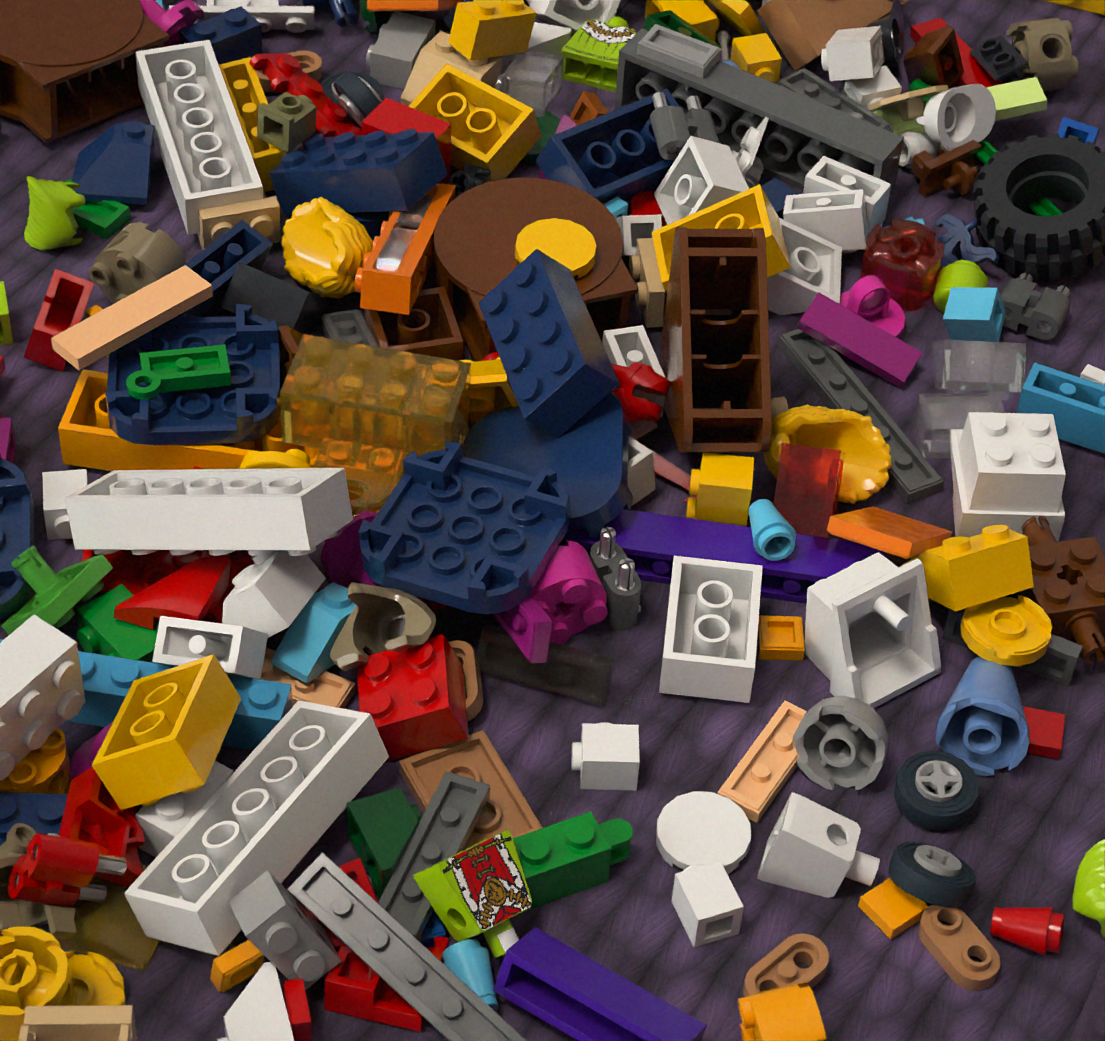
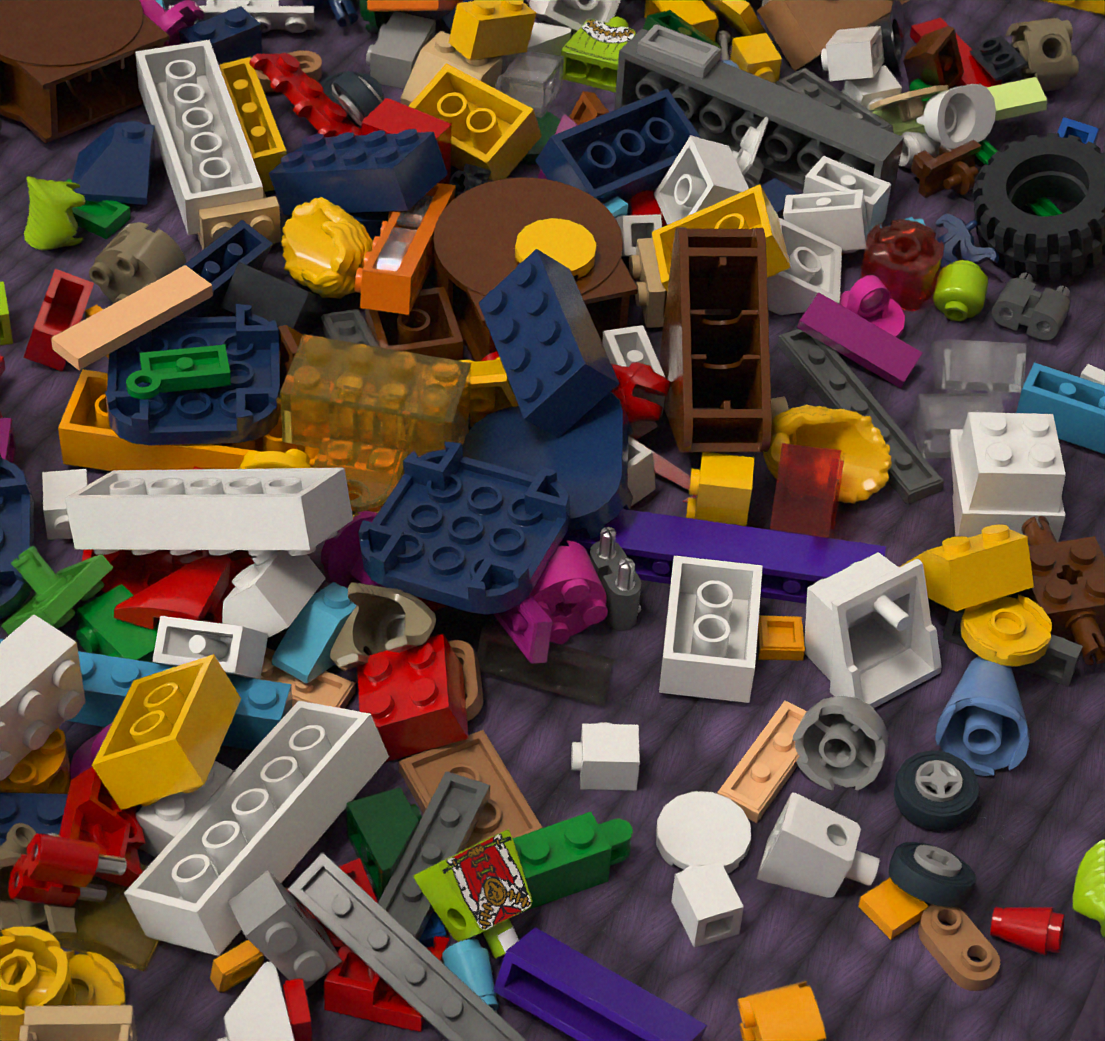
olive brick [257,92,317,153] -> none
dark grey piece [650,92,719,161] -> none
medium nougat plate [743,934,829,997] -> none
medium azure cone [748,499,796,561] -> none
orange tile [827,506,952,559] -> none
medium azure panel [943,287,1006,344] -> none
red tile [1023,706,1065,759] -> none

